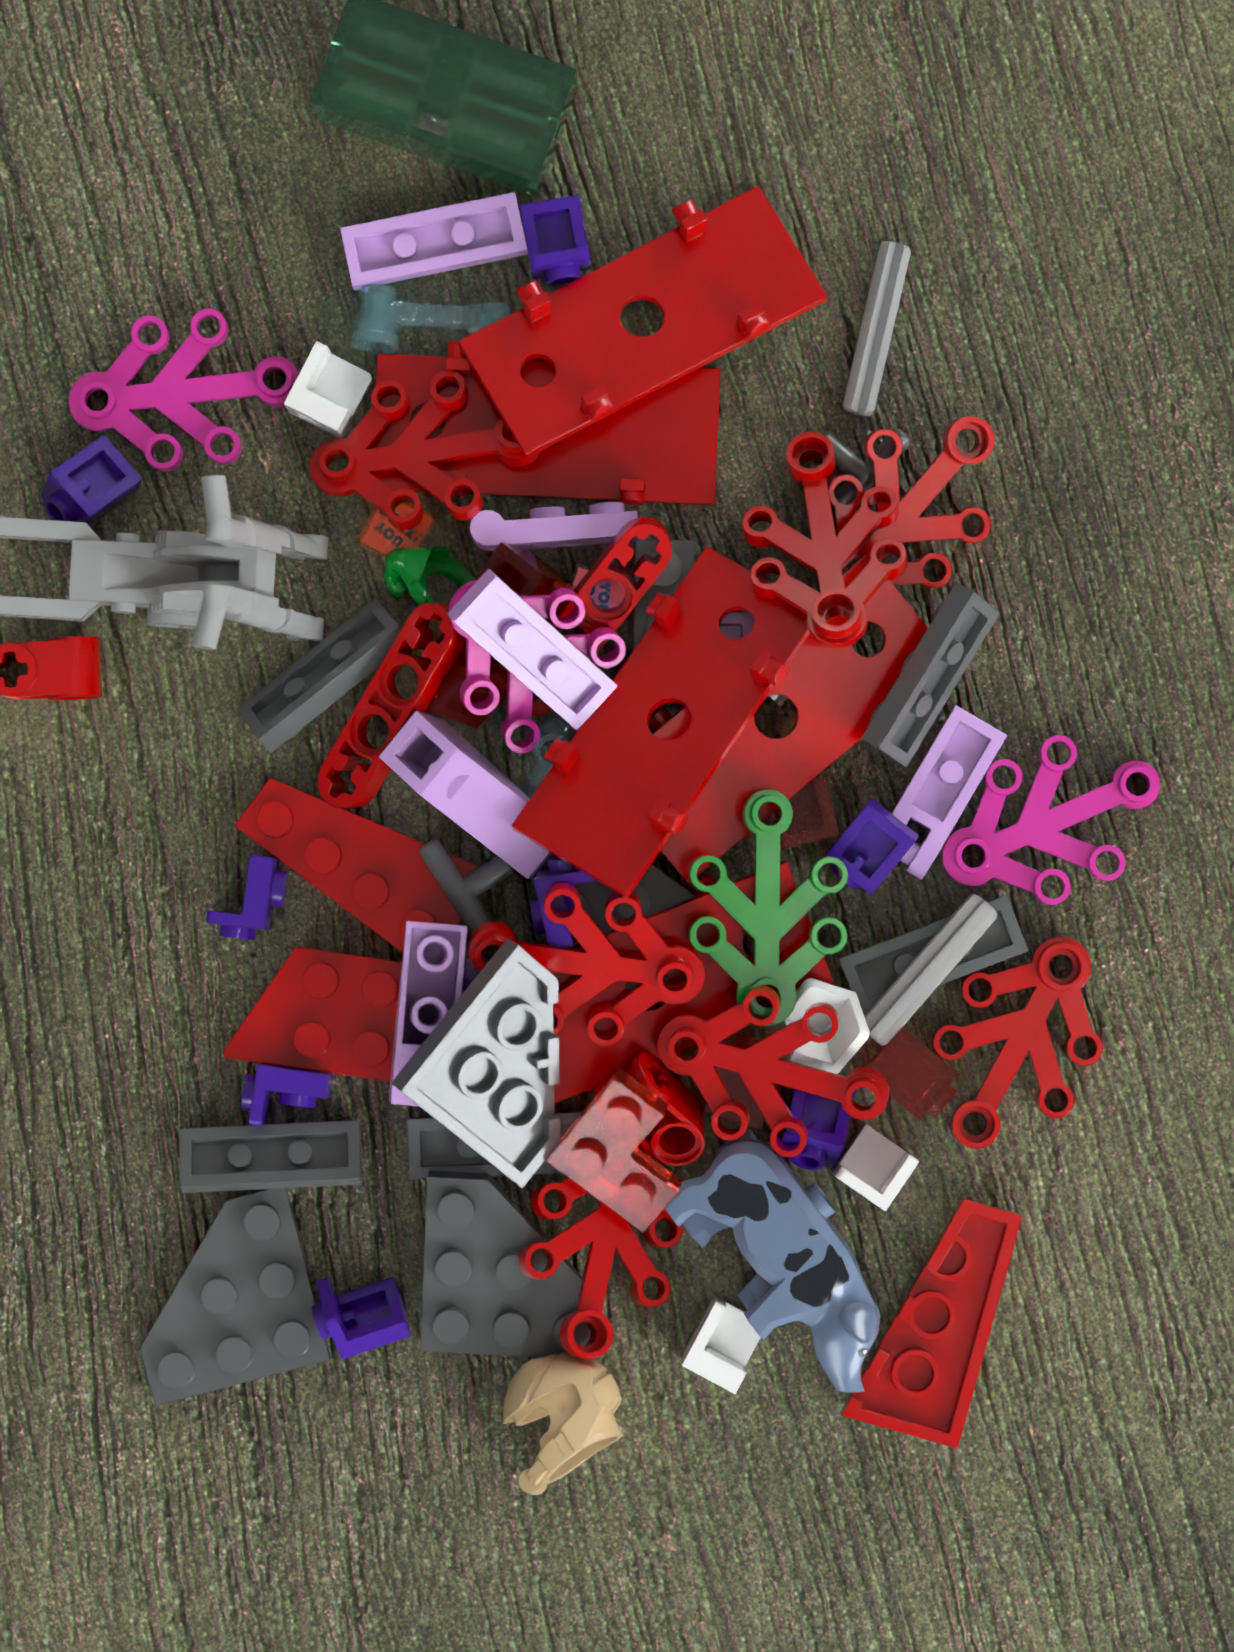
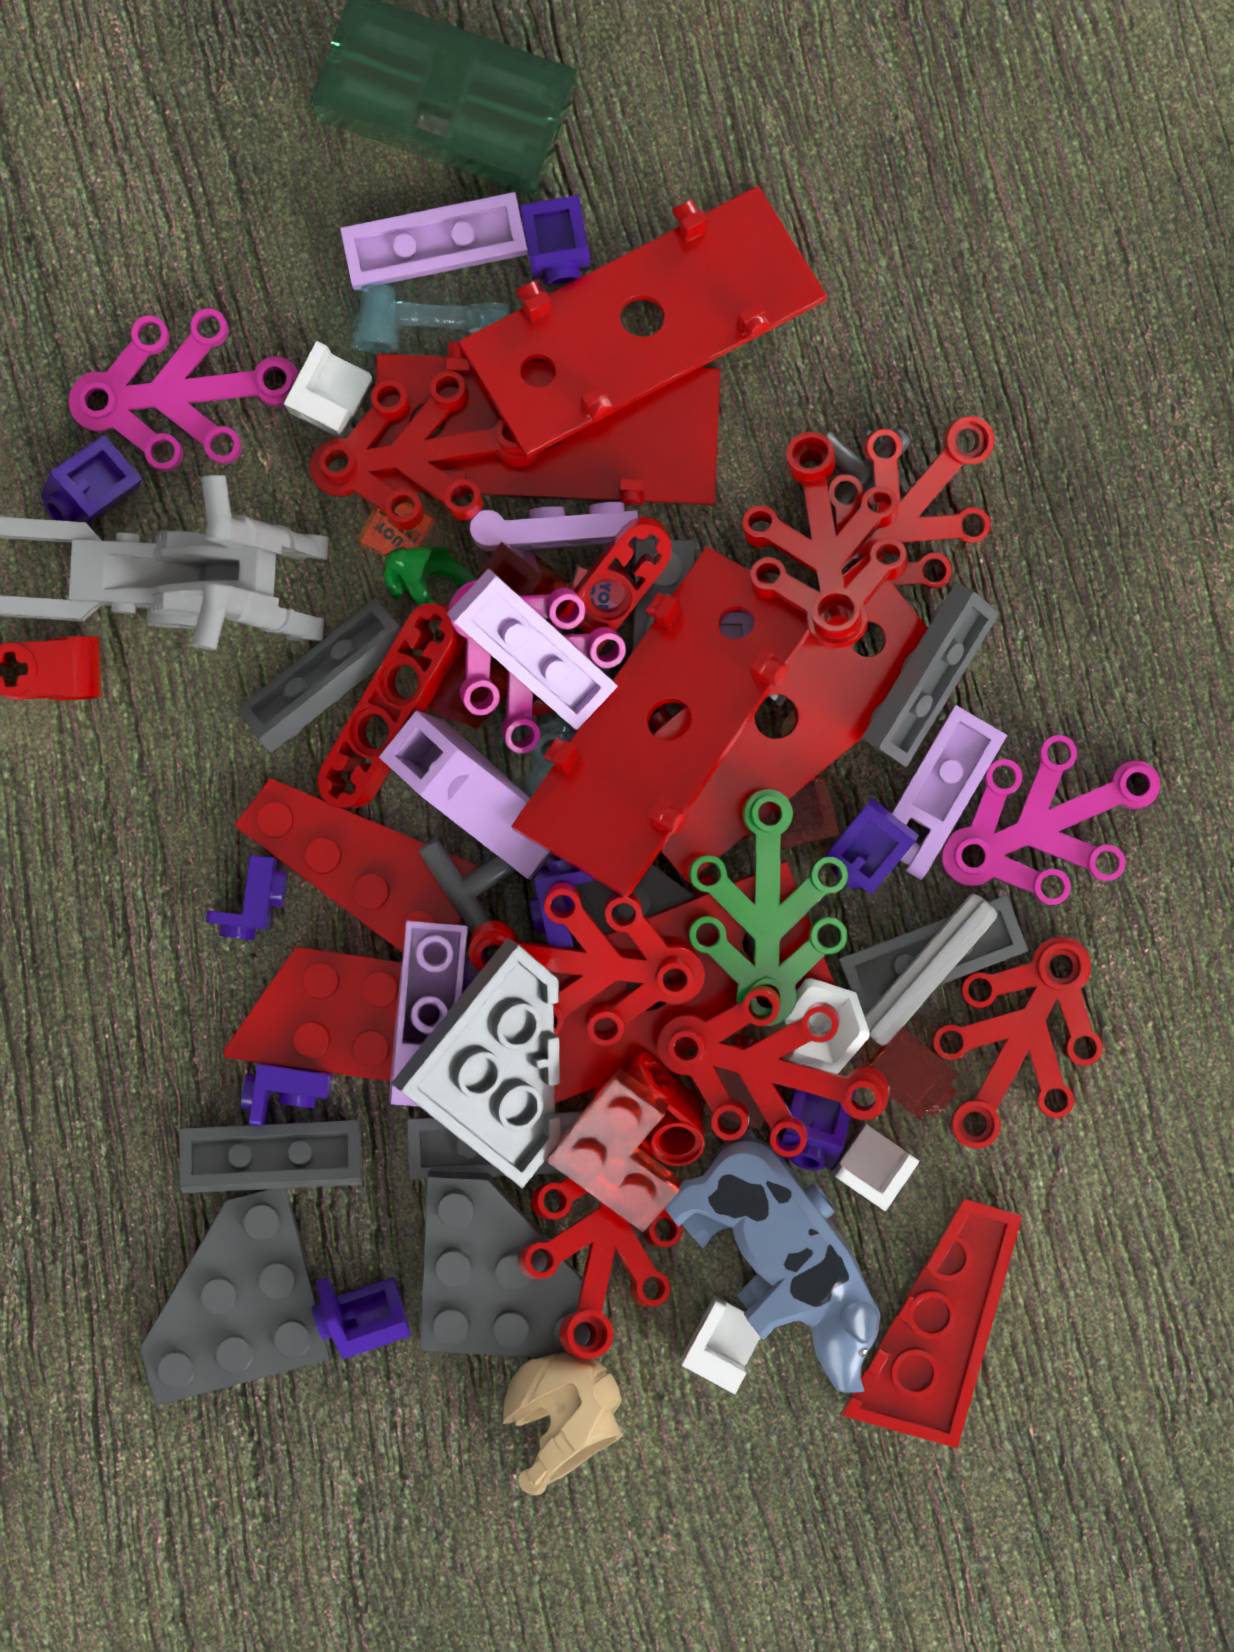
light grey axle [842,241,911,416] -> none

